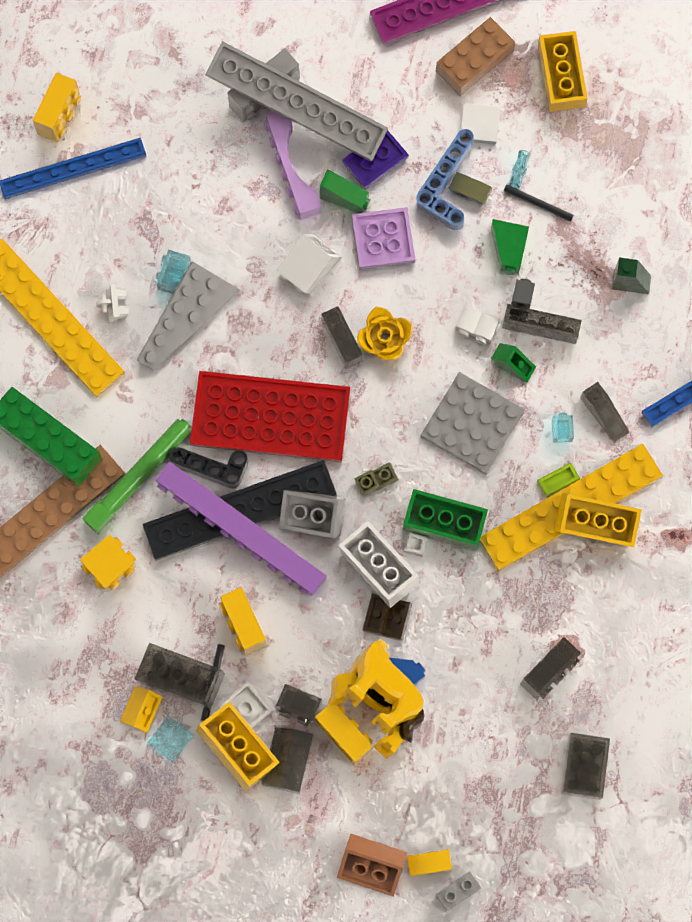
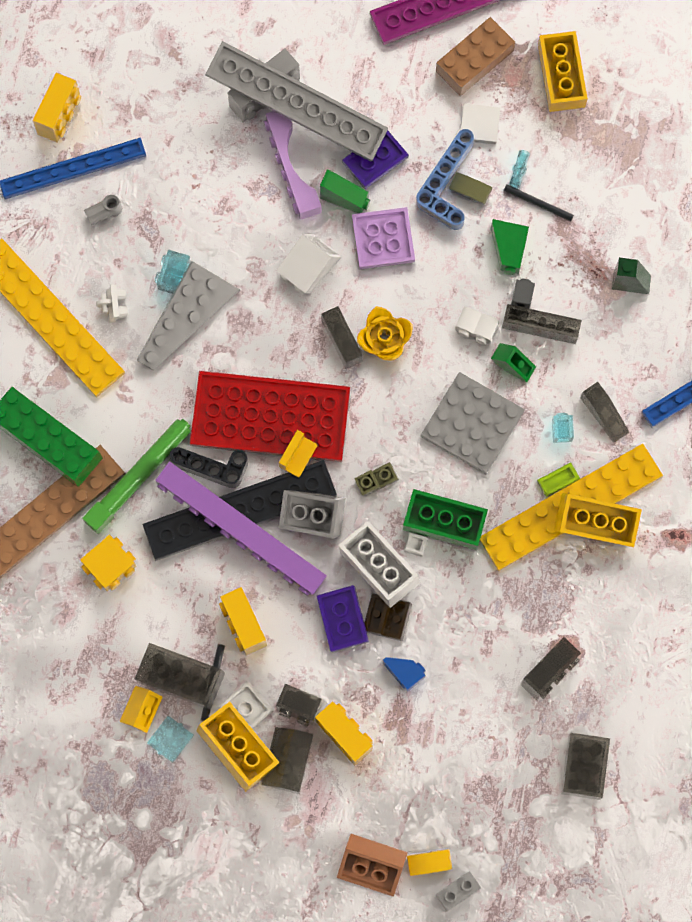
yellow piece [328,639,424,759] -> none
none -> light grey piece [84,195,122,226]
none -> yellow panel [279,430,317,477]
none -> dark purple plate [317,585,369,652]

